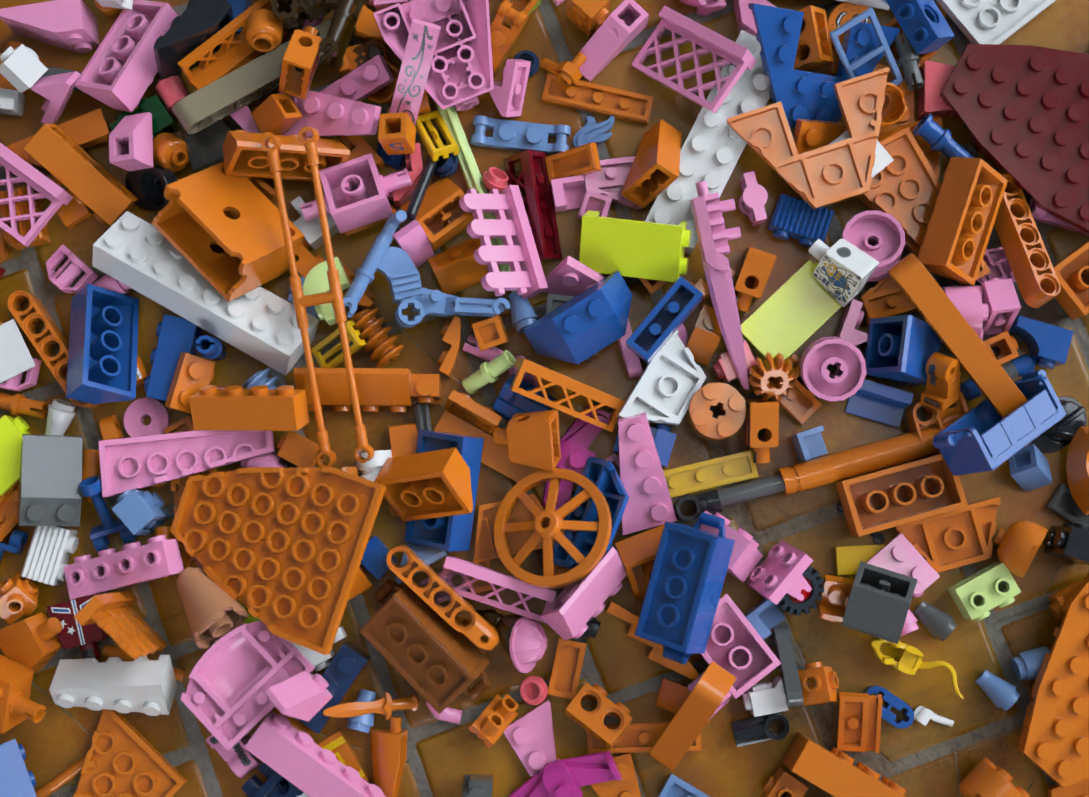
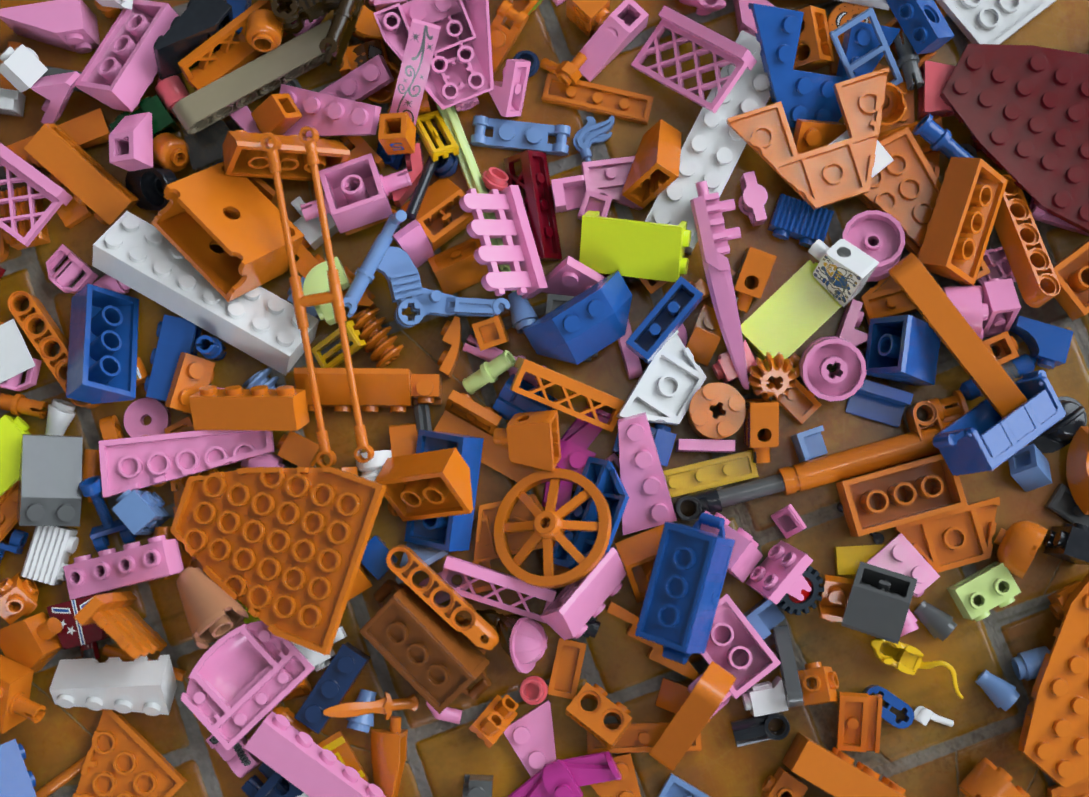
bright pink slope [265,671,333,722] -> none
orange torso [278,26,322,100] -> none
orange tile [545,142,601,184] -> none
orange leg [921,352,961,412] -> none
none -> bright pink tile [676,439,735,453]
none -> bright pink slope [771,504,807,539]

